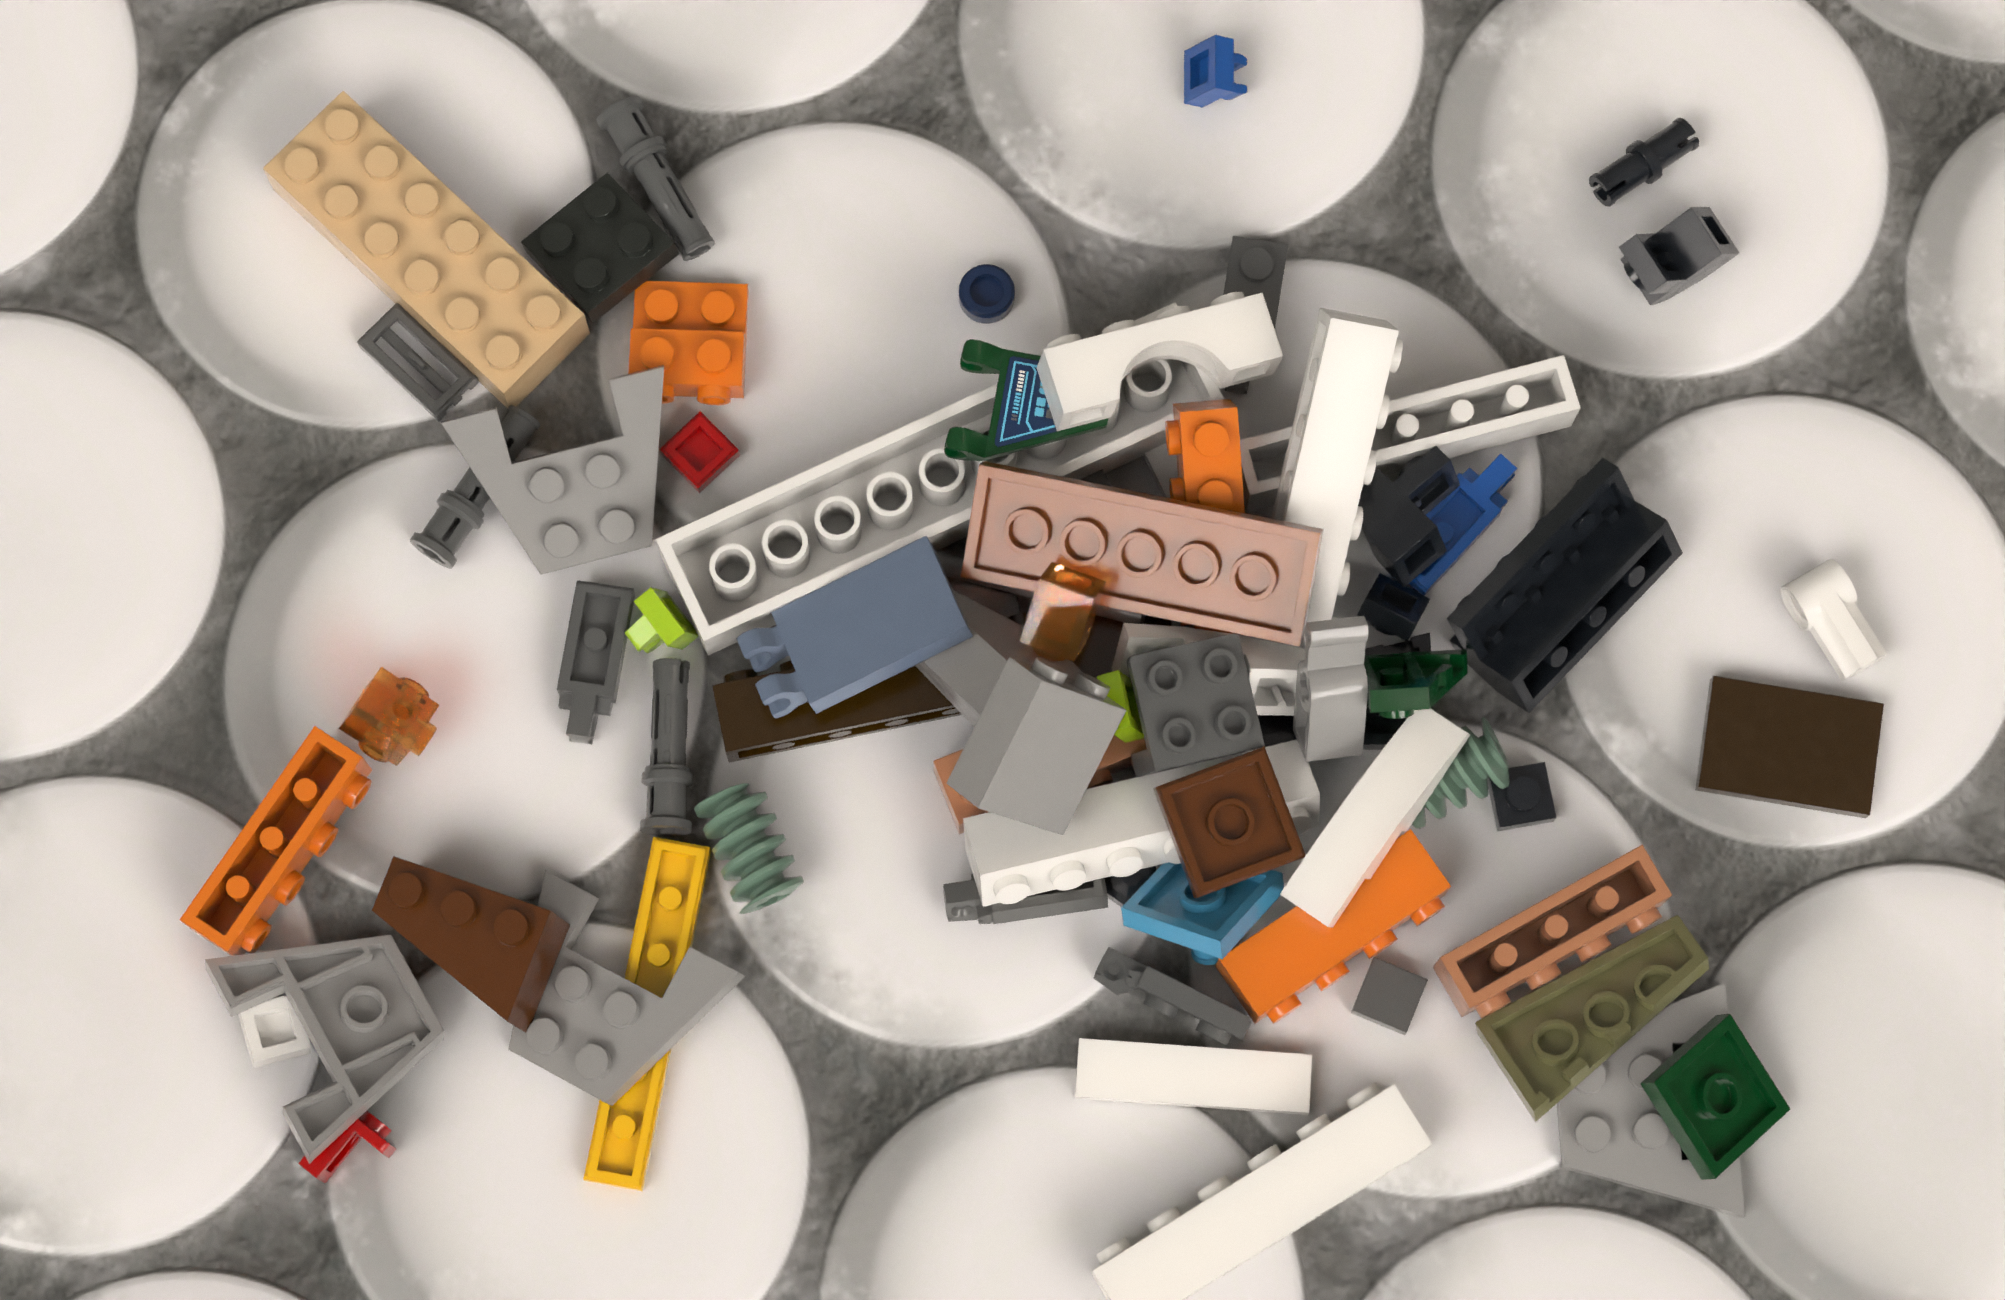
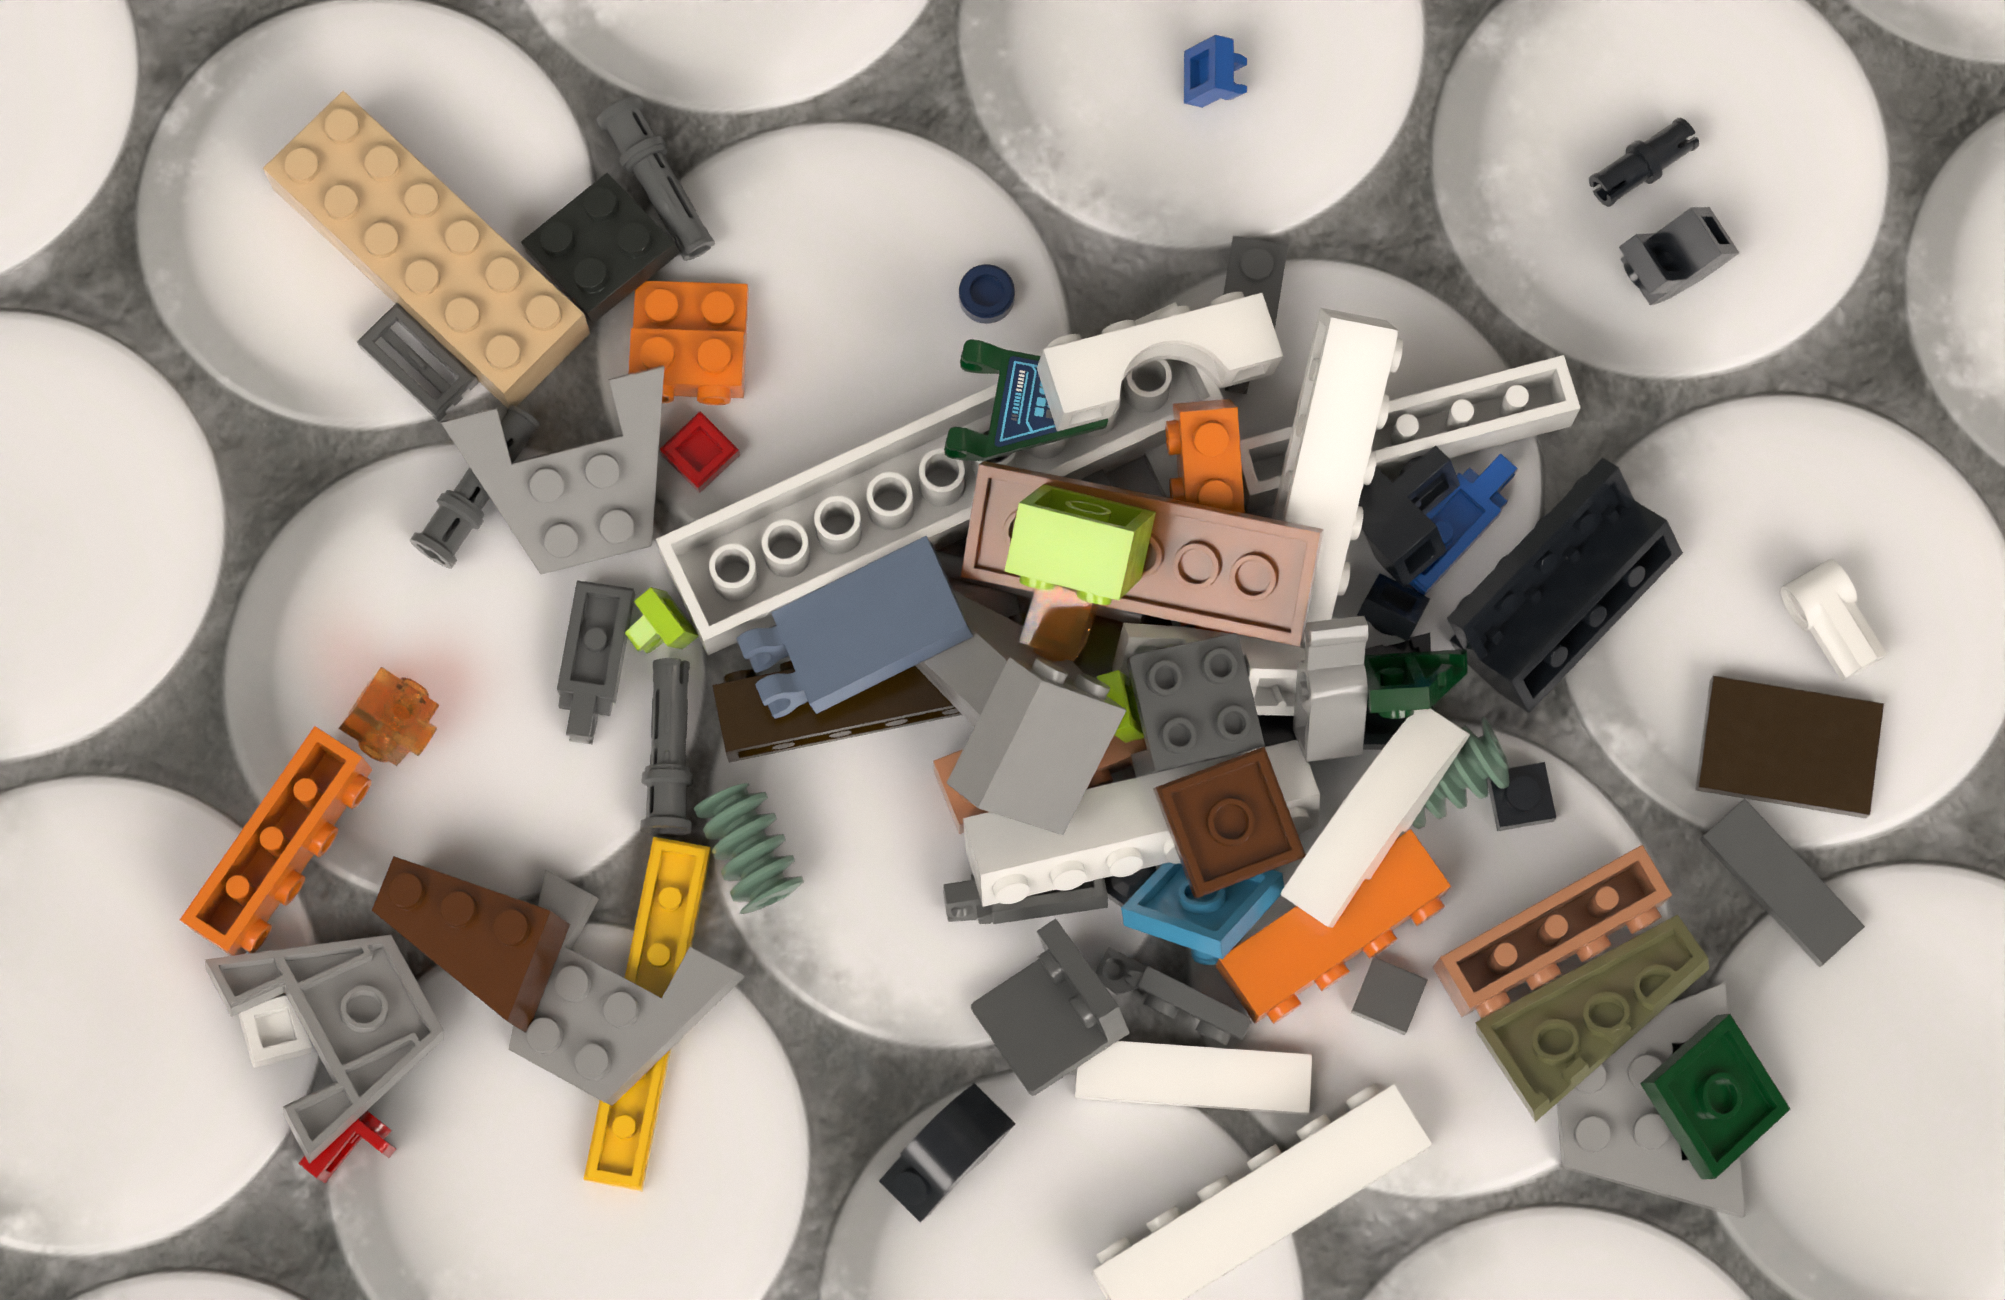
none -> black brick [879,1083,1016,1223]
none -> dark grey bracket [971,918,1129,1096]
none -> brick [1004,484,1156,605]
none -> dark grey tile [1700,798,1865,967]

